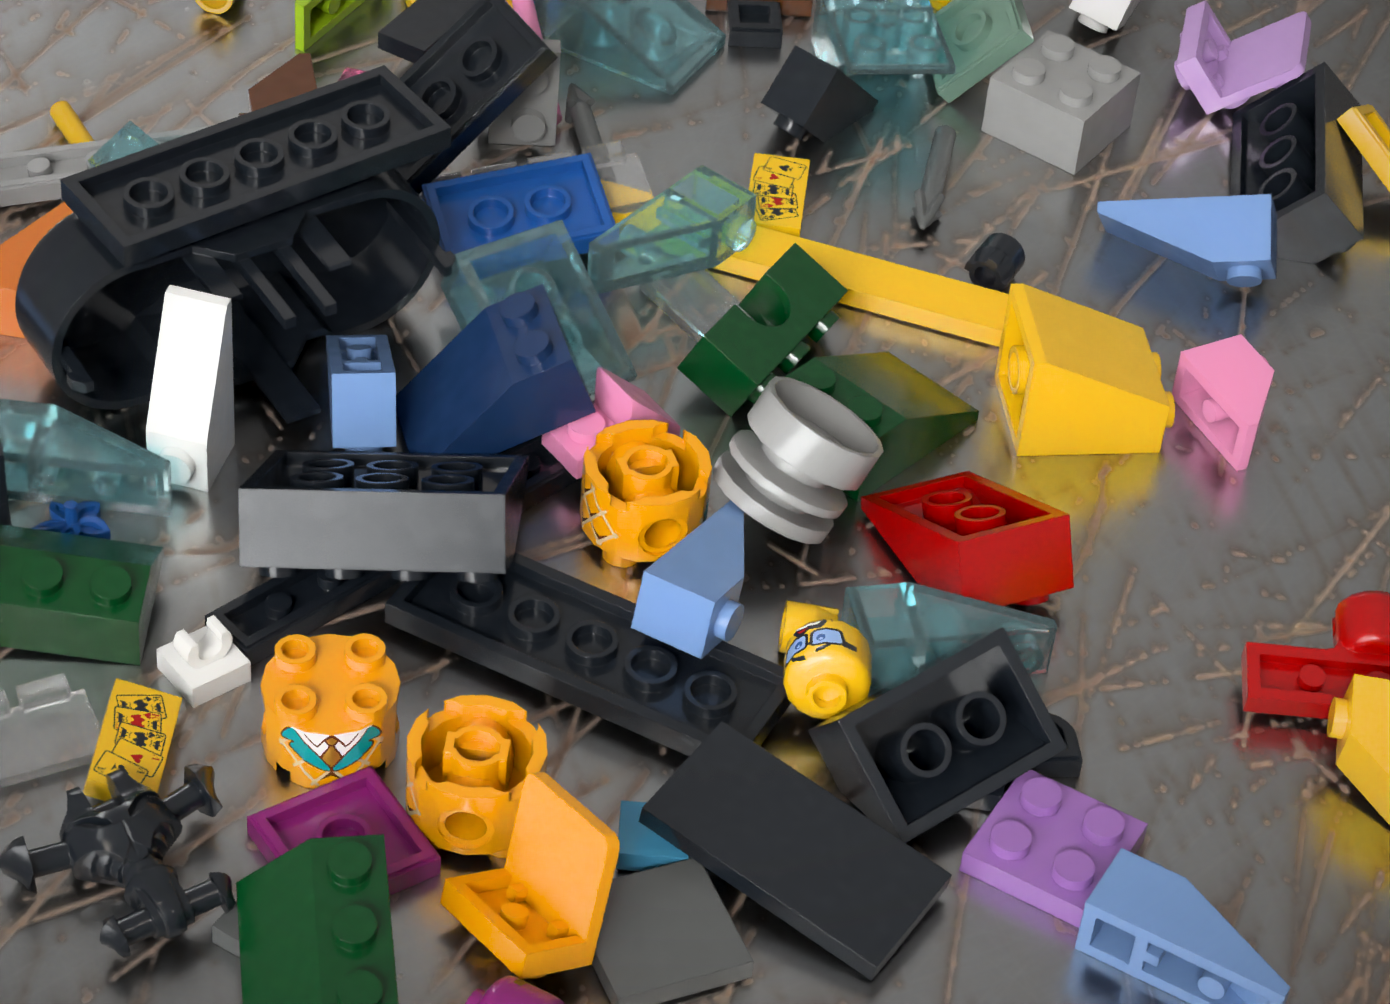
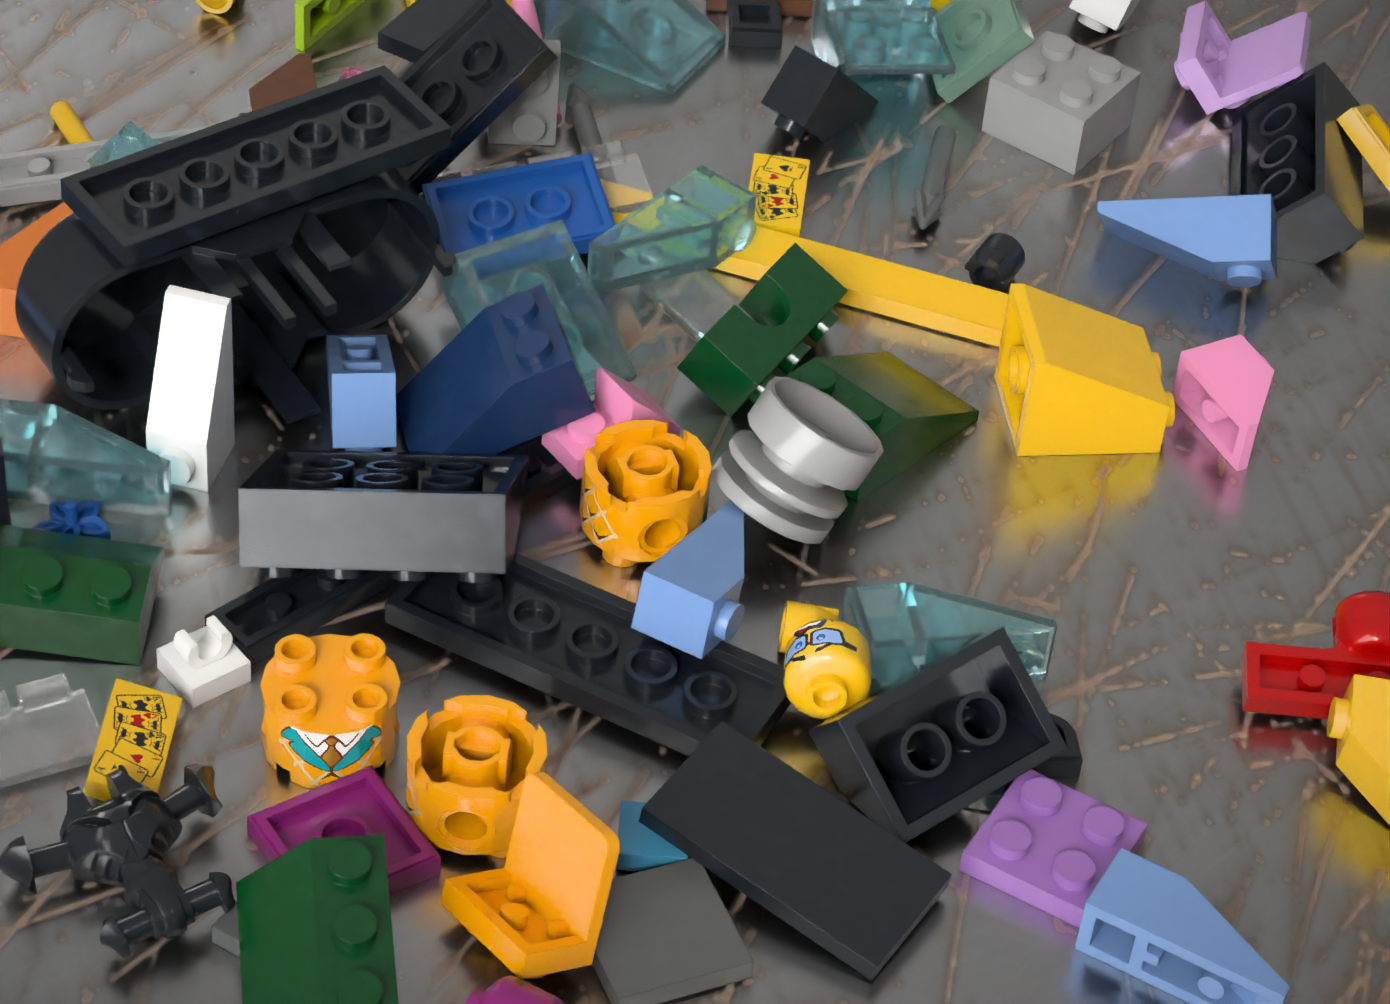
red slope [860,471,1074,620] -> none

